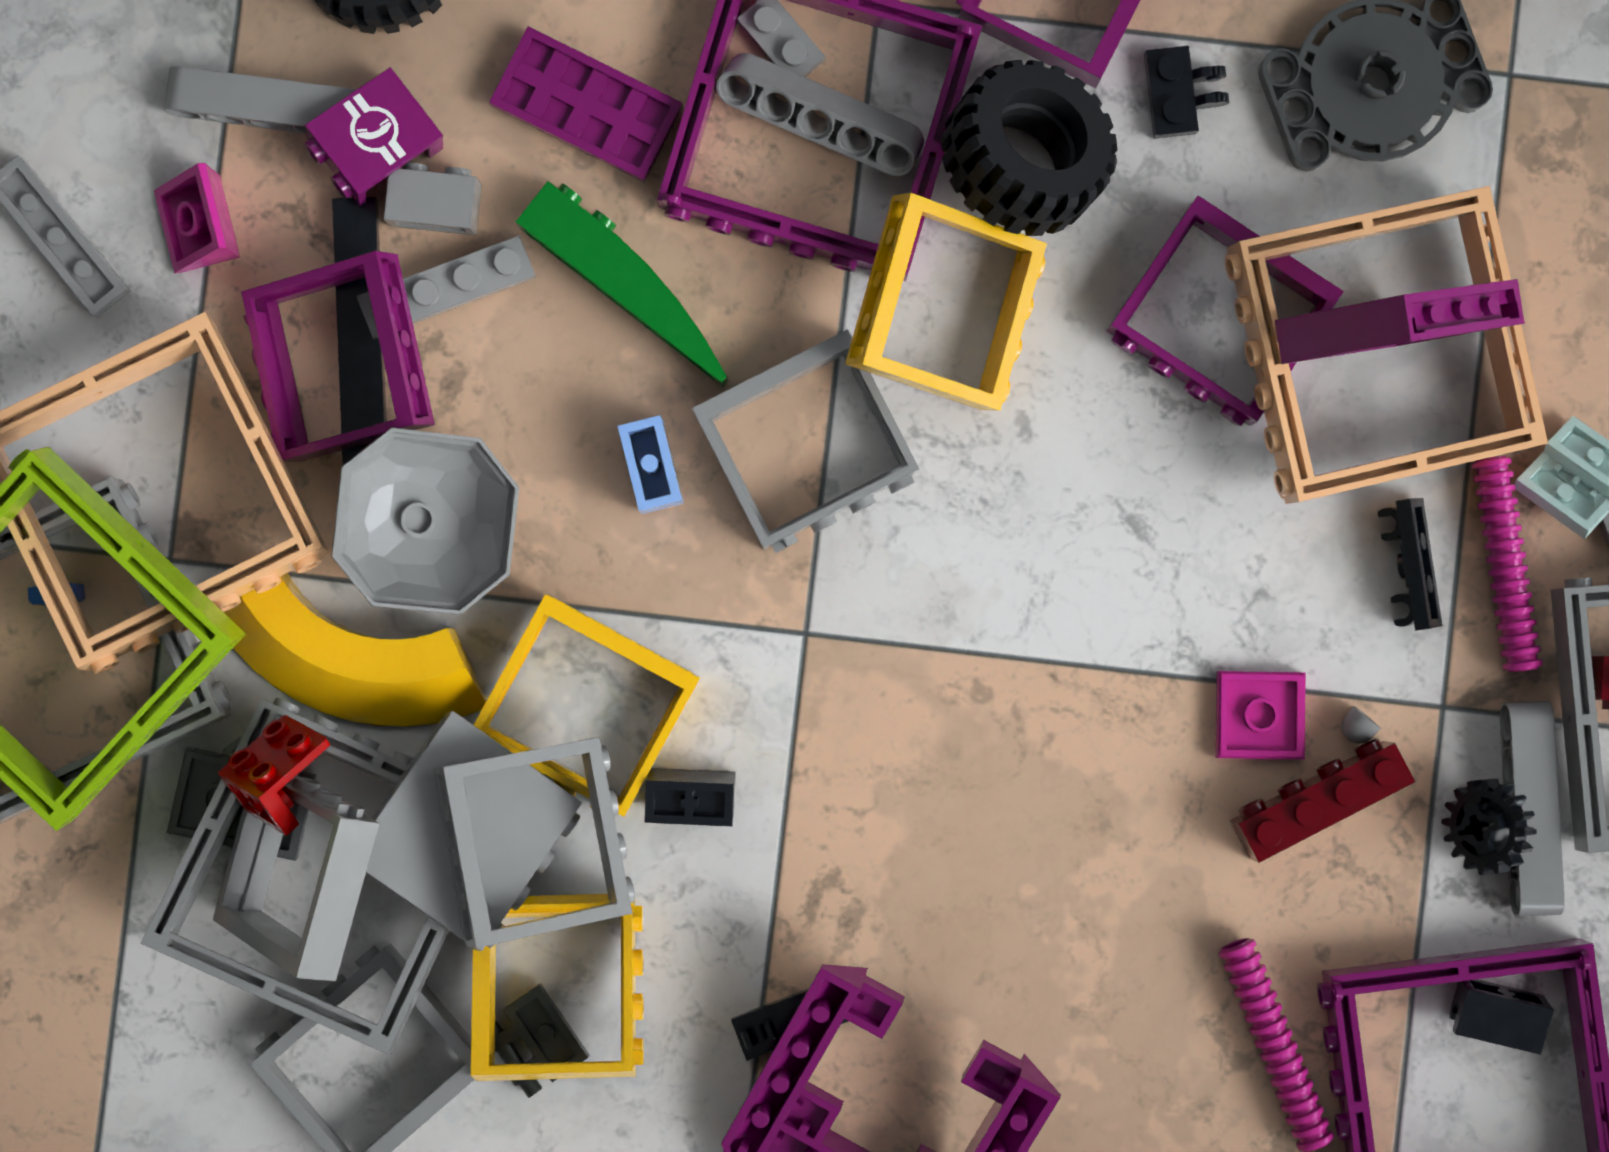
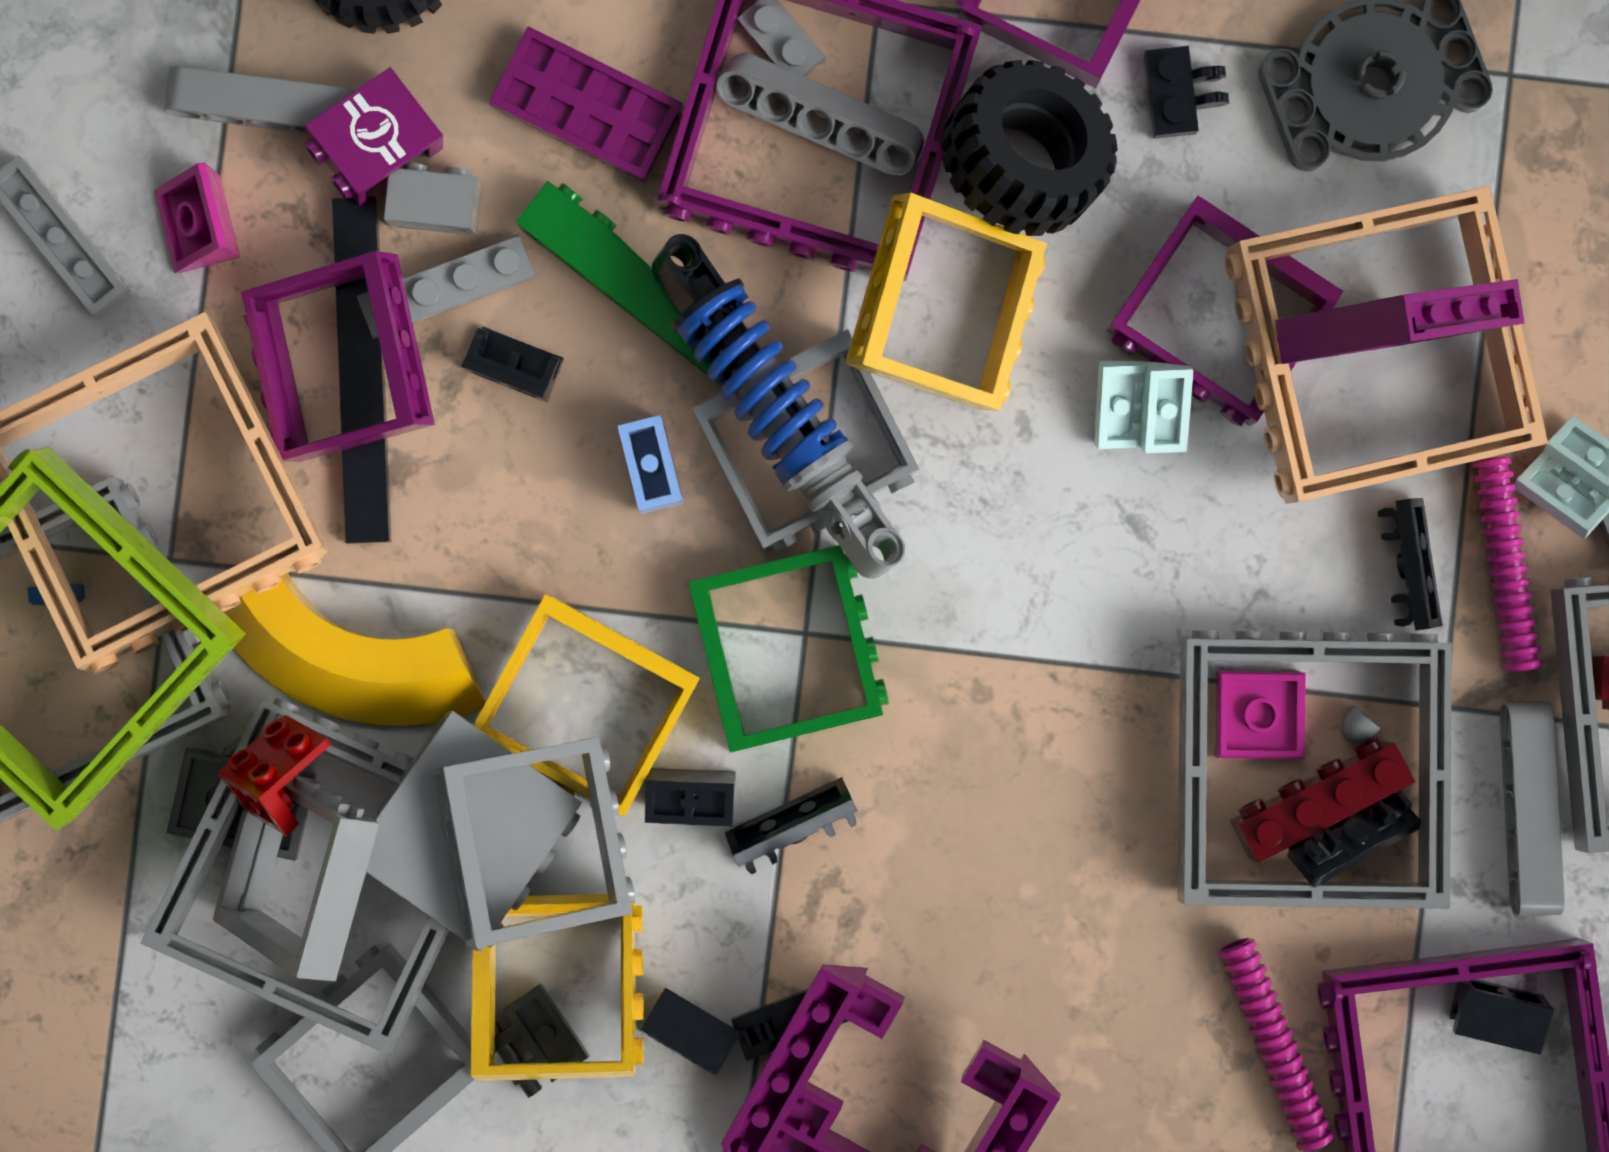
light grey rock [331,428,519,615] -> none
black gear [1441,778,1537,875] -> none
none -> black hinge [461,326,564,403]
none -> black hinge [640,988,741,1075]
none -> piece [652,234,905,579]
none -> green window [688,545,889,753]
none -> black plate [724,777,858,874]
none -> light aqua slope [1094,361,1193,453]
none -> light grey window [1177,630,1452,909]
none -> black plate [1287,790,1422,888]

